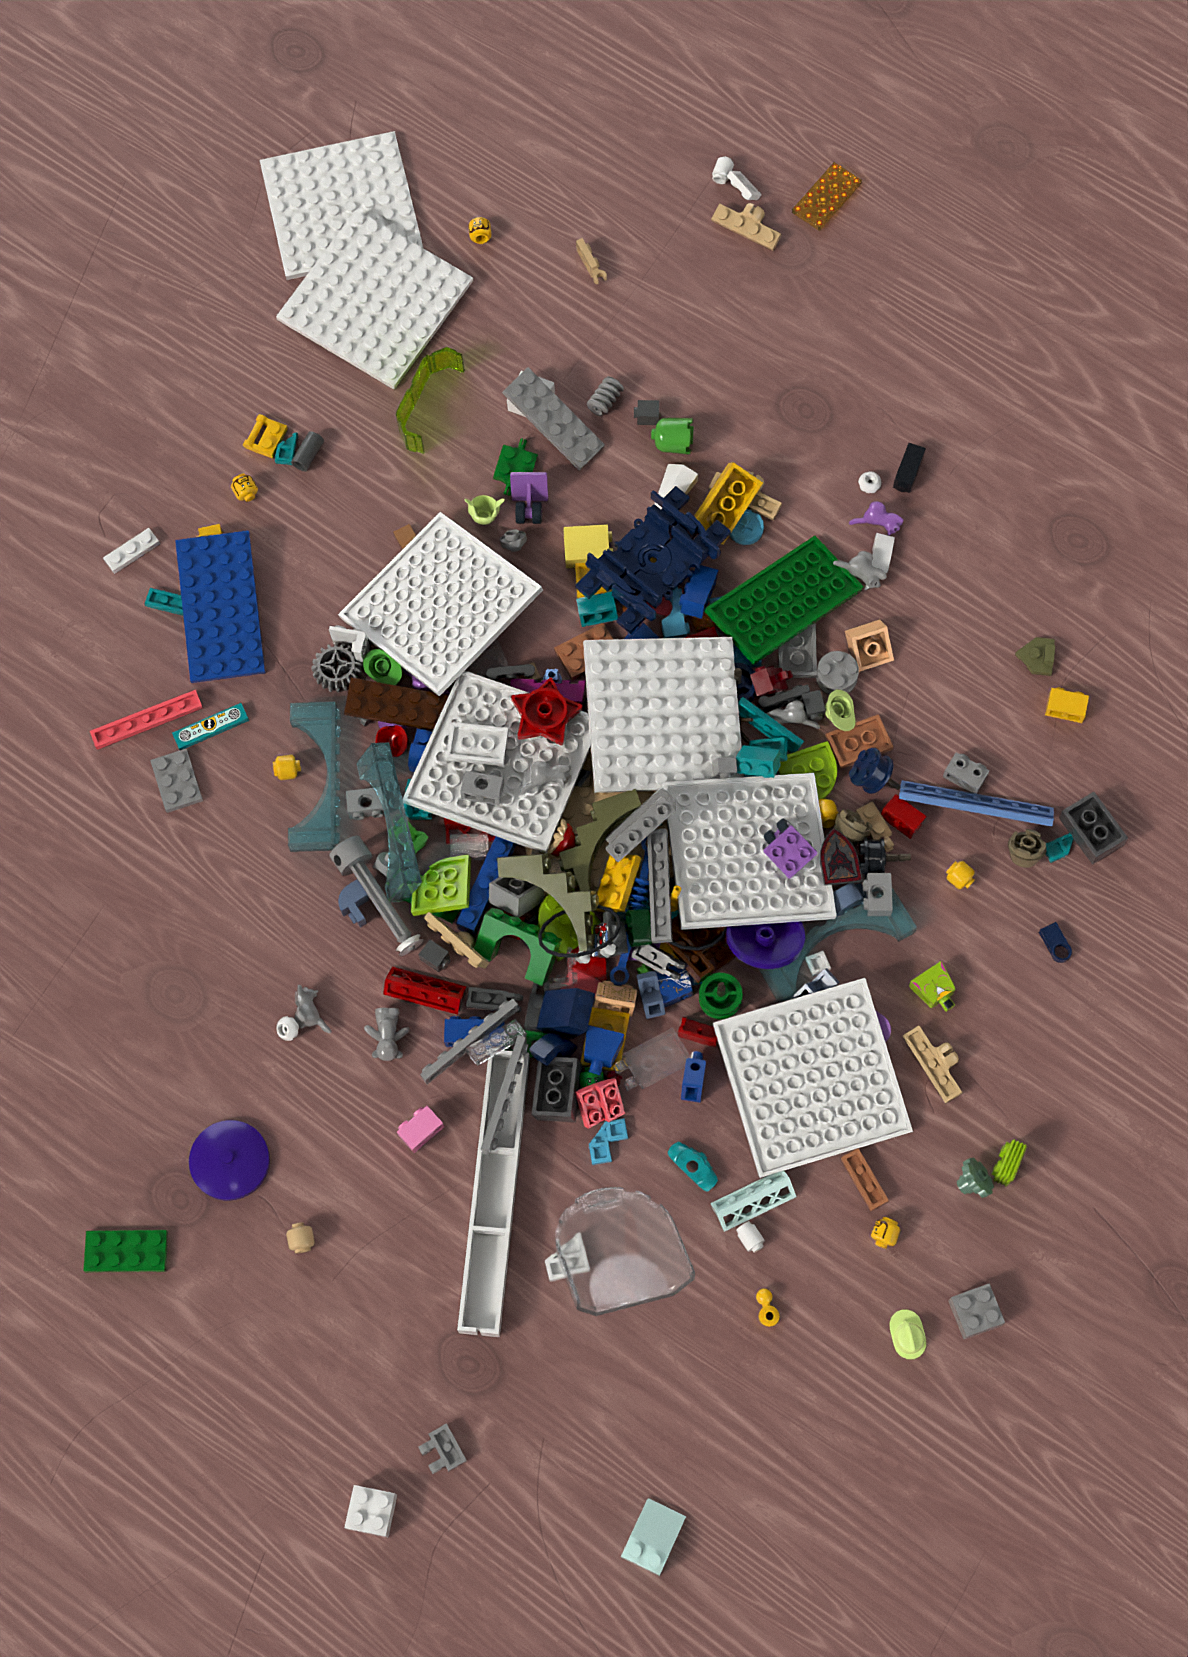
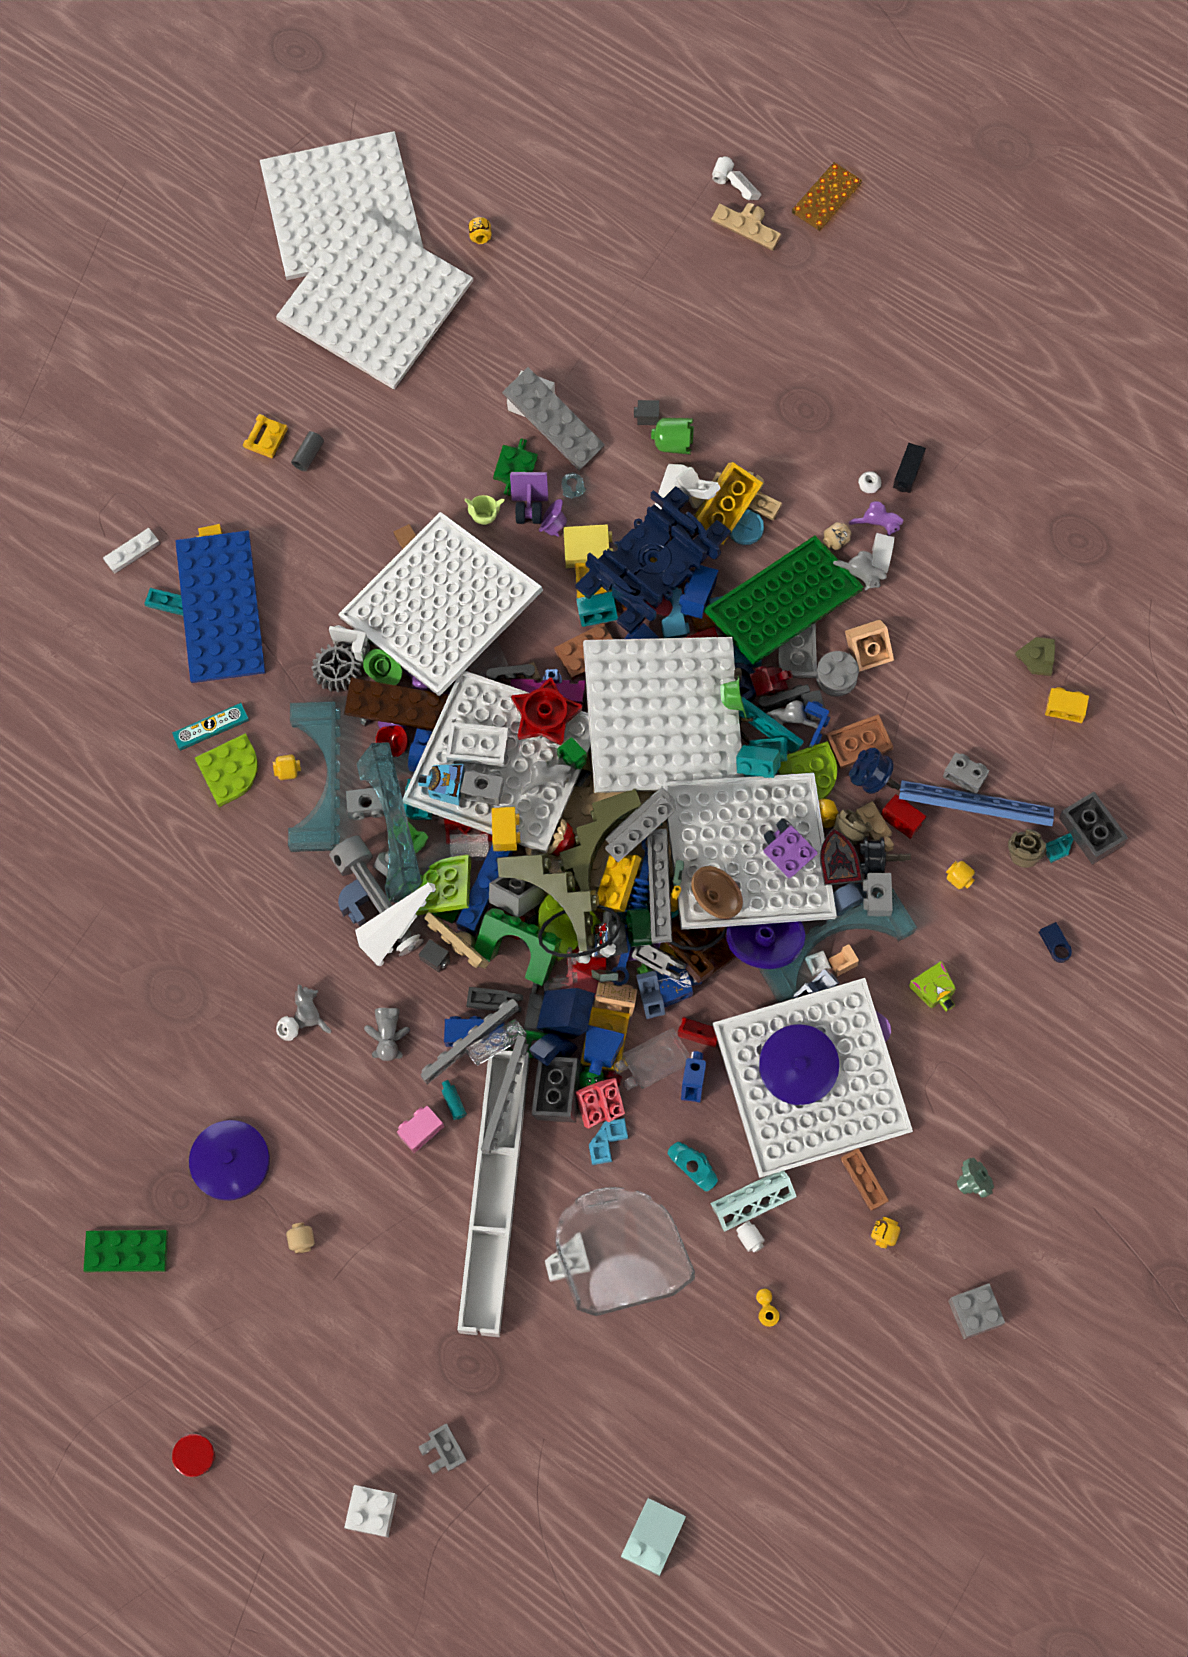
coral plate [90,690,203,750] -> none
light grey plate [150,748,203,813] -> none
yellow head [231,473,258,502] -> none
teal tile [275,432,298,465] -> none
red fence [383,966,467,1015] -> none
clear neon green windscreen [396,347,465,454] -> none
light grey plate [499,529,527,552] -> none
tan plate [576,238,607,284] -> none
light grey piece [587,376,624,416] -> none
green wheel [699,973,743,1020] -> none
light grey plate [712,757,737,779] -> none
yellowish green piece [825,690,855,731] -> none
yellowish green piece [889,1310,926,1359] -> none
tan plate [903,1026,962,1104] -> none
lime brick [991,1139,1027,1187] -> none
none -> red tile [172,1434,216,1478]
none -> lime plate [195,733,258,807]
none -> white wedge [355,882,436,966]
none -> torso [418,764,465,805]
none -> teal cylinder [441,1080,467,1120]
none -> yellow brick [492,807,521,851]
none -> medium lavender piece [539,499,567,537]
none -> green brick [557,737,587,770]
none -> clear light blue piece [561,473,586,498]
none -> sand green tile [592,970,618,982]
none -> sand green tile [673,860,684,886]
none -> white bracket [676,467,721,508]
none -> medium nougat dish [691,866,743,919]
none -> bright green piece [720,675,747,720]
none -> dark purple dish [759,1024,839,1105]
none -> blue bracket [804,701,830,748]
none -> tan head [823,522,851,550]
none -> light nougat panel [828,944,859,977]

